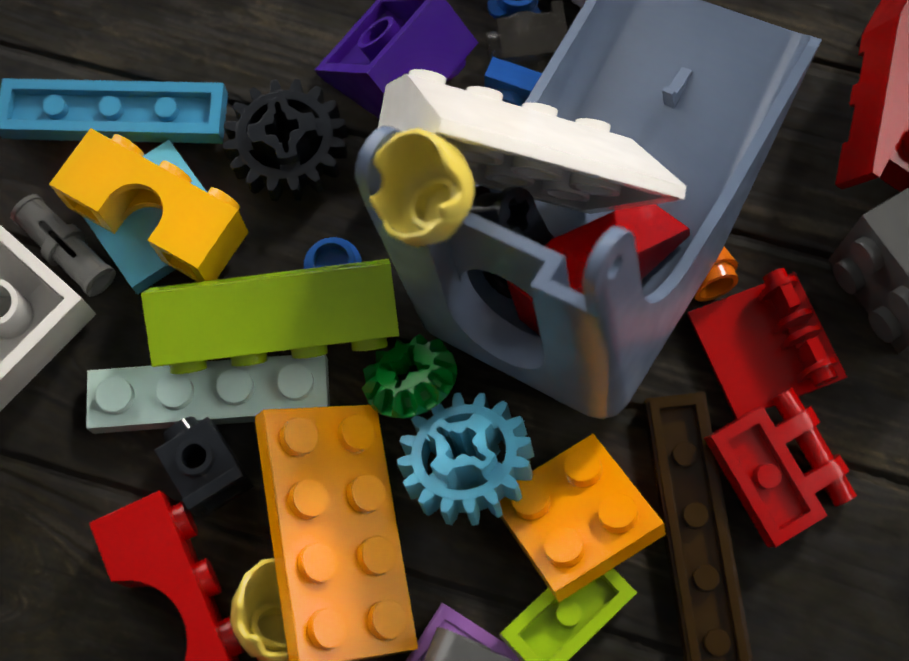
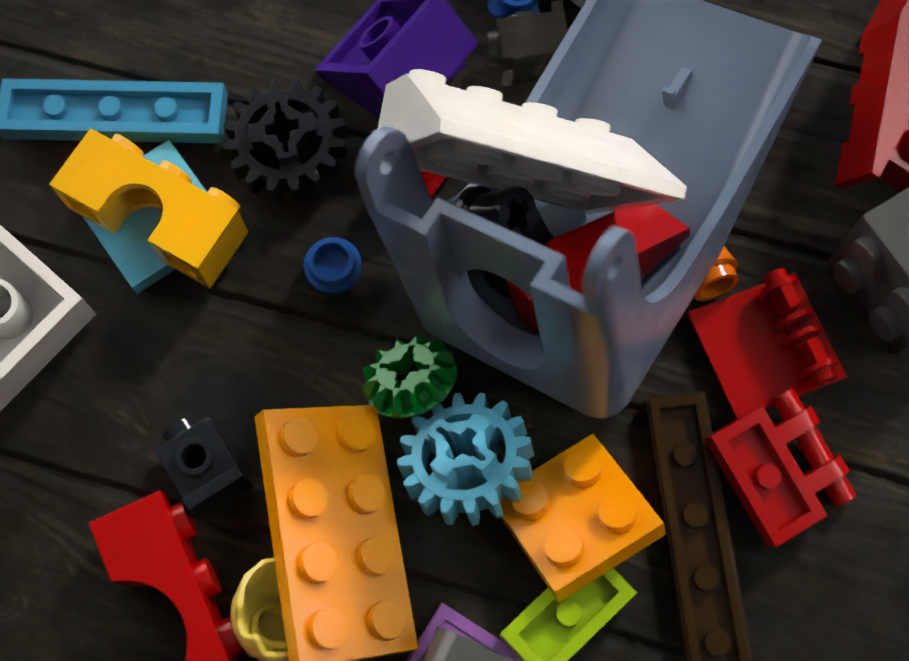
dark grey pin [10,194,116,297] -> none
light aqua plate [86,355,330,434] -> none
lime brick [141,259,399,374] -> none
light yellow hair [369,128,475,248] -> none
blue plate [484,57,542,107] -> none

